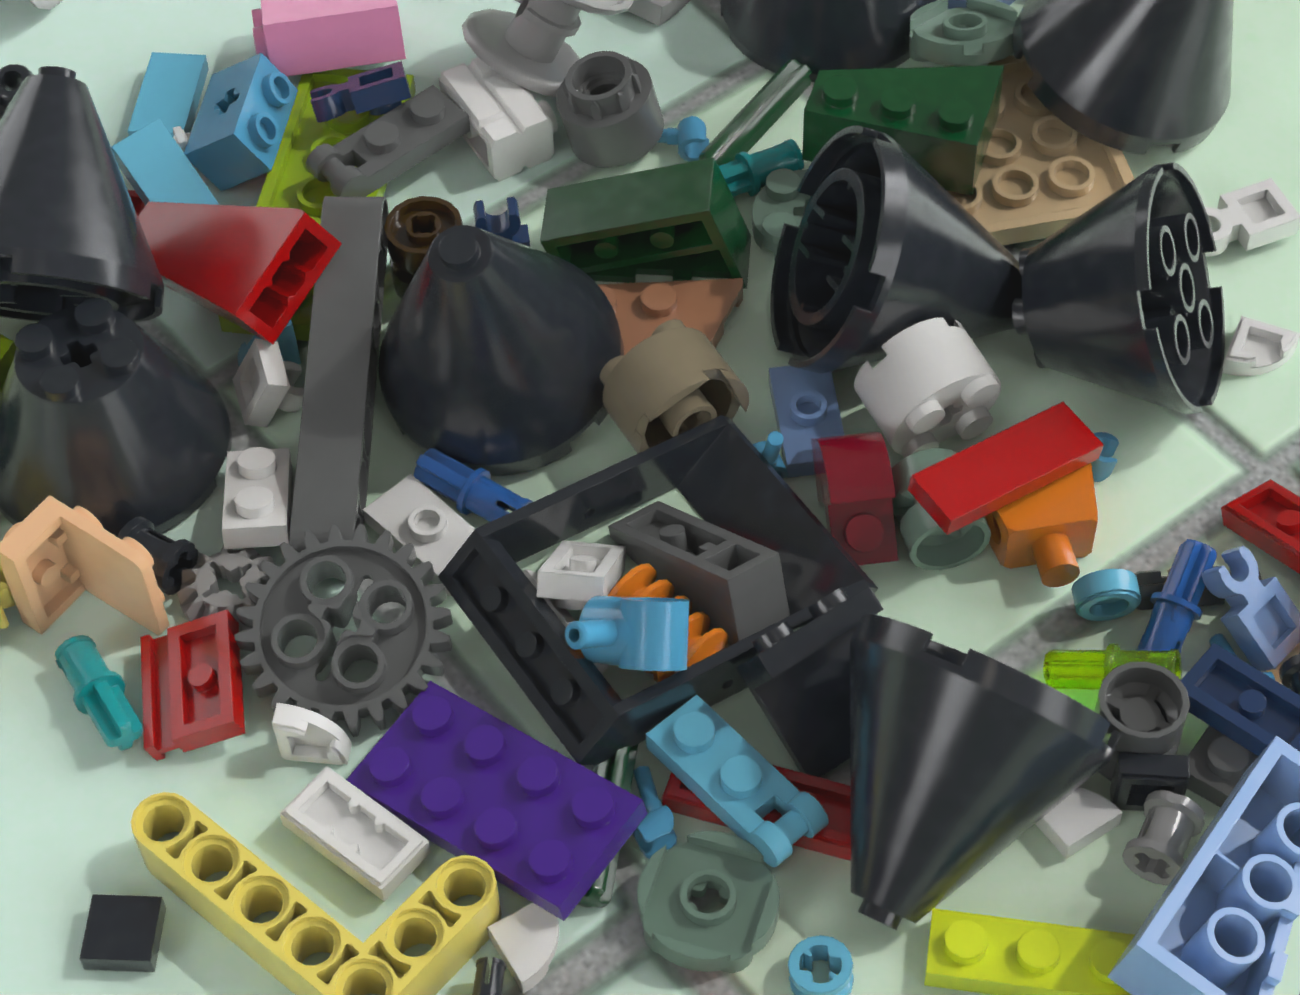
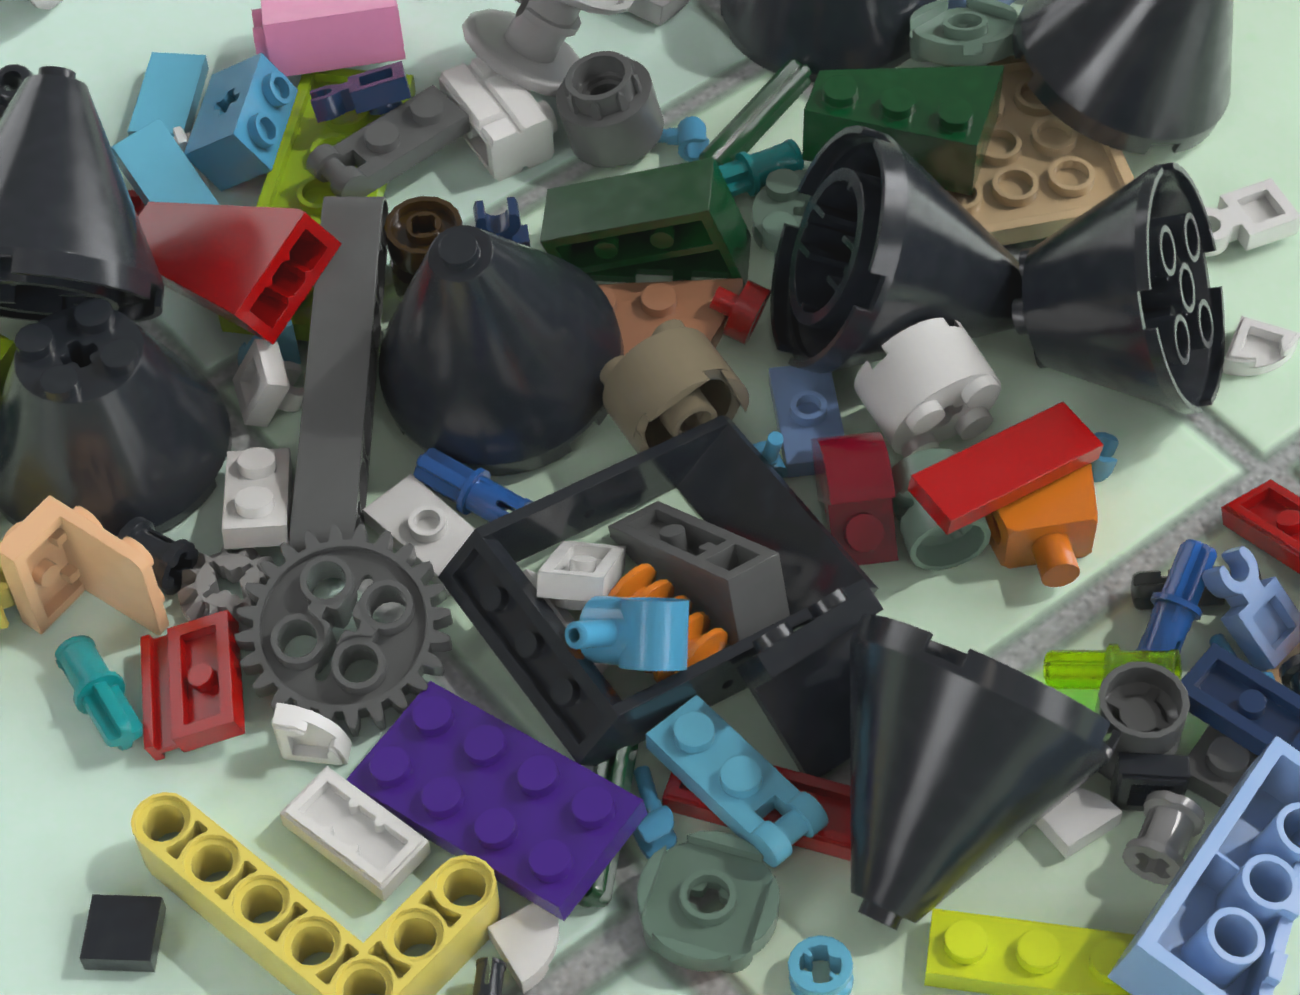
medium azure tile [1071,569,1141,621] -> none
none -> red tile [709,280,771,345]

